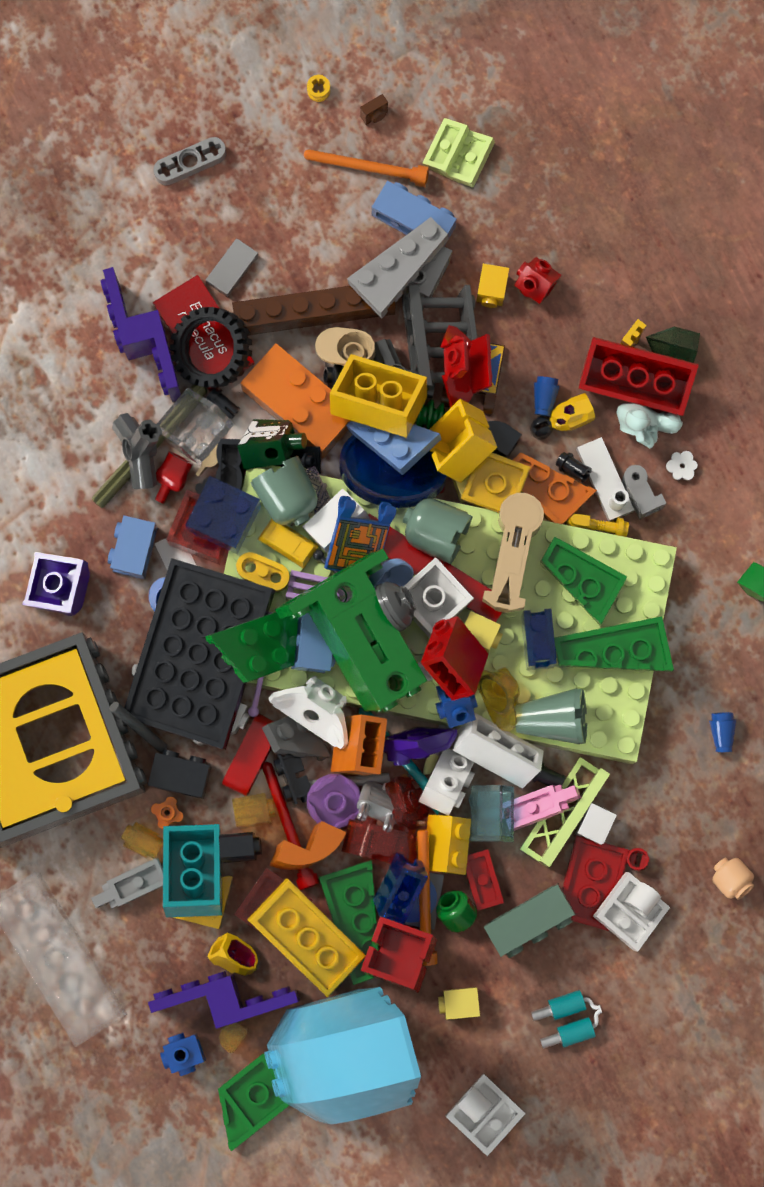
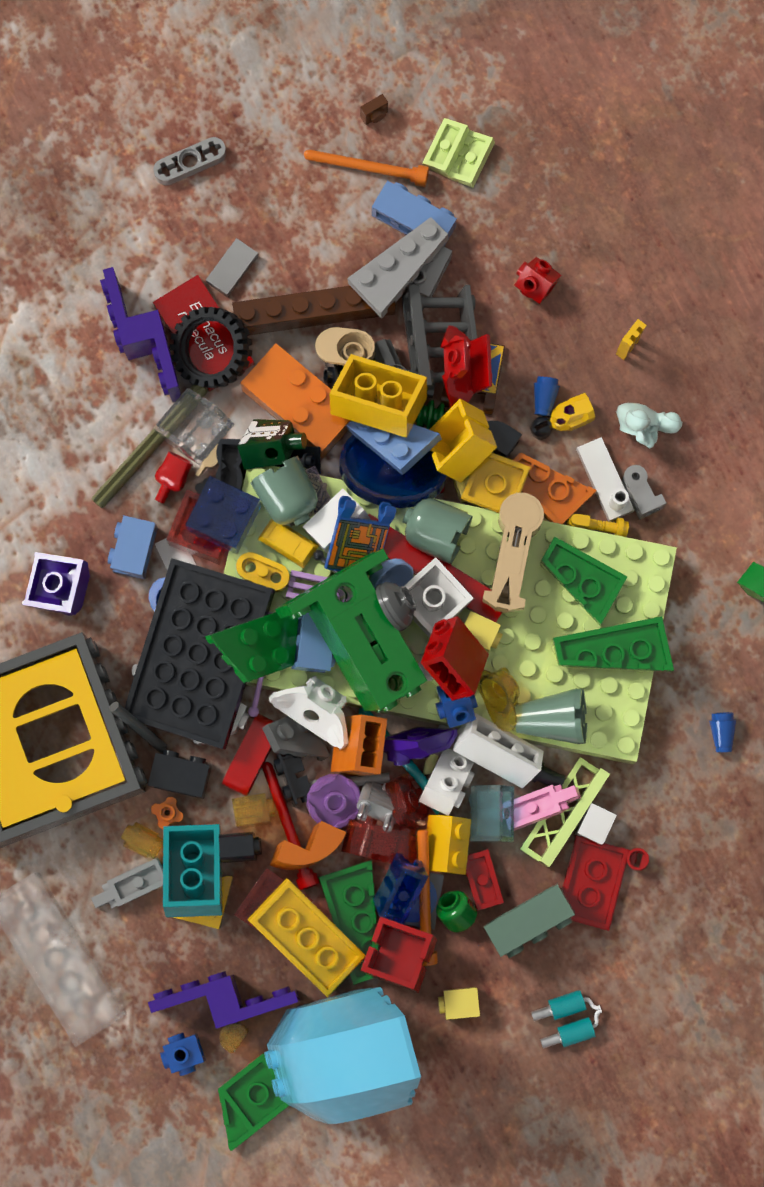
dark grey piece [112,413,162,489] -> none
black pin [205,388,240,421] -> none
yellow rock [207,932,258,976] -> none
yellow bush [307,75,330,102] -> none
white plate [445,1074,526,1156] -> none
yellow brick [476,263,509,308] -> none
clear blue brick [521,609,557,670] -> none
black pin [556,452,592,483] -> none
red slope [578,337,699,416] -> none
white plate [593,872,670,952] -> none
slope [646,326,700,363] -> none
white plant [666,451,698,480] -> none
light nougat head [712,858,754,900] -> none

